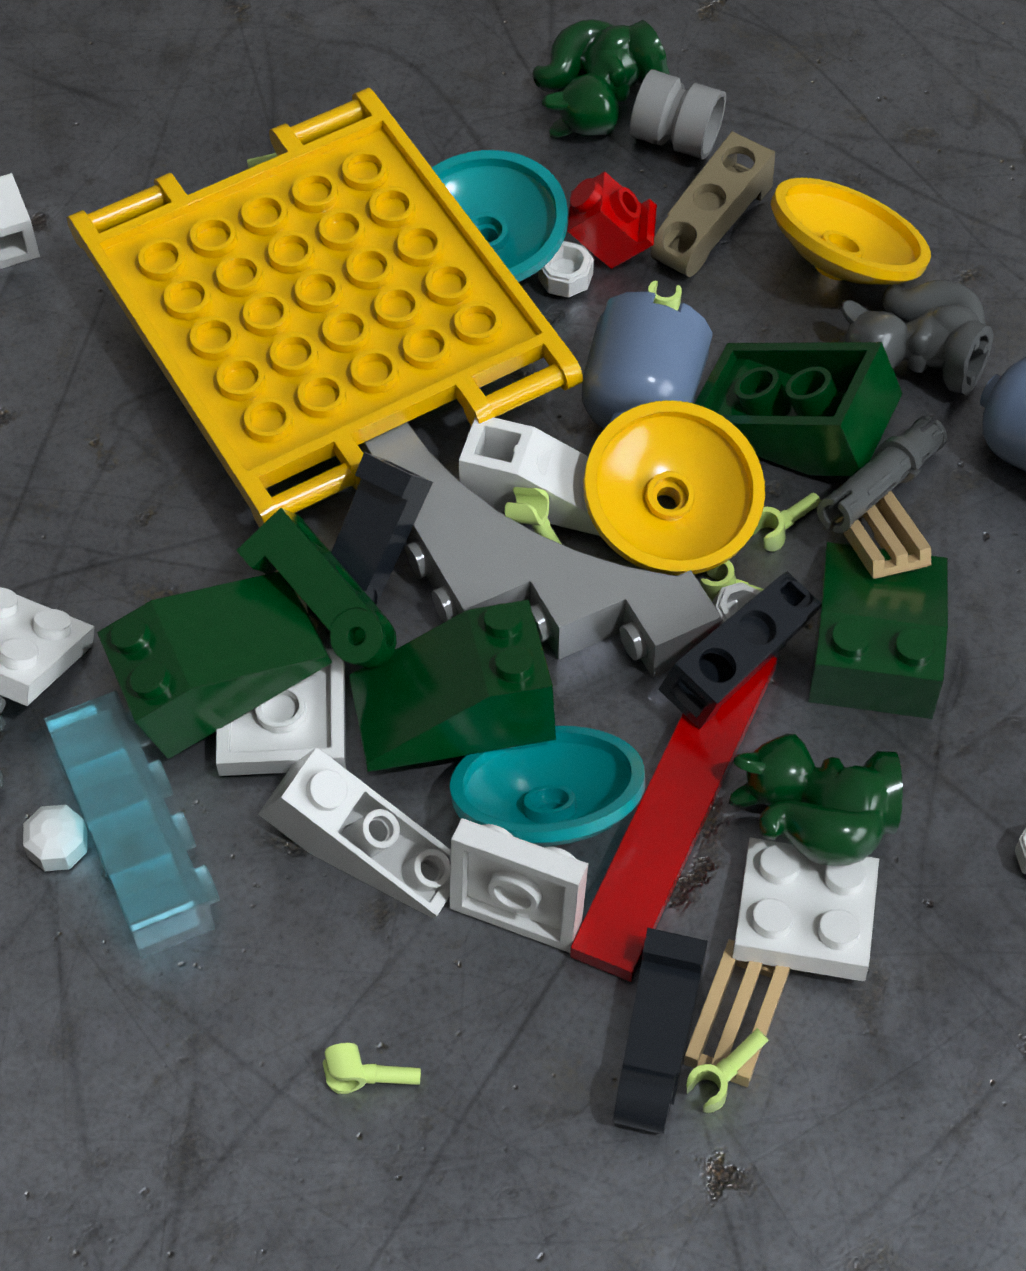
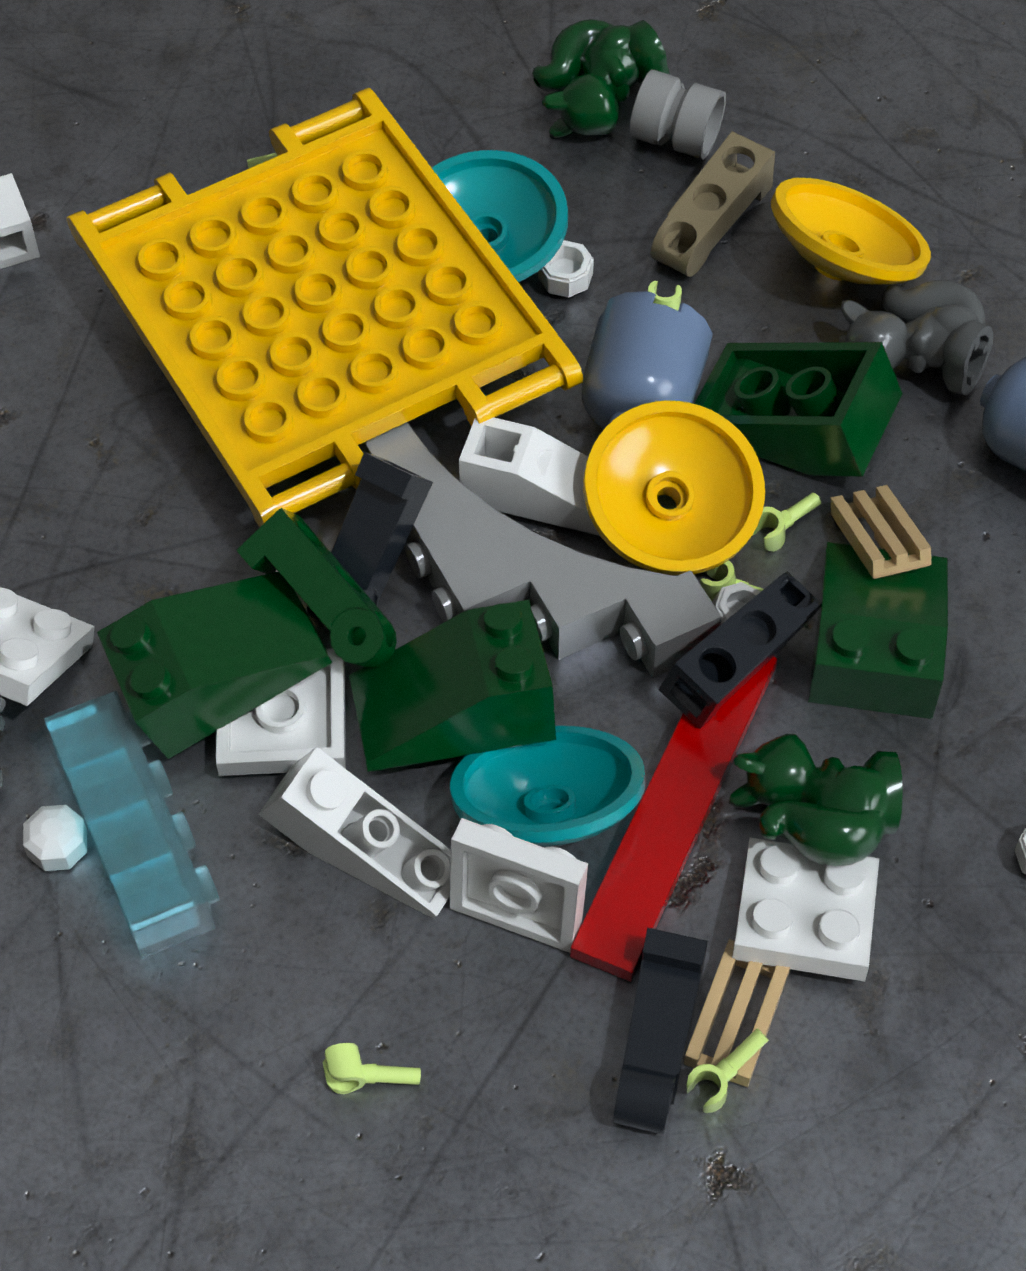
yellowish green hand [505,487,562,544] -> none
red brick [567,171,657,269] -> none
dark grey pin [817,416,947,533] -> none

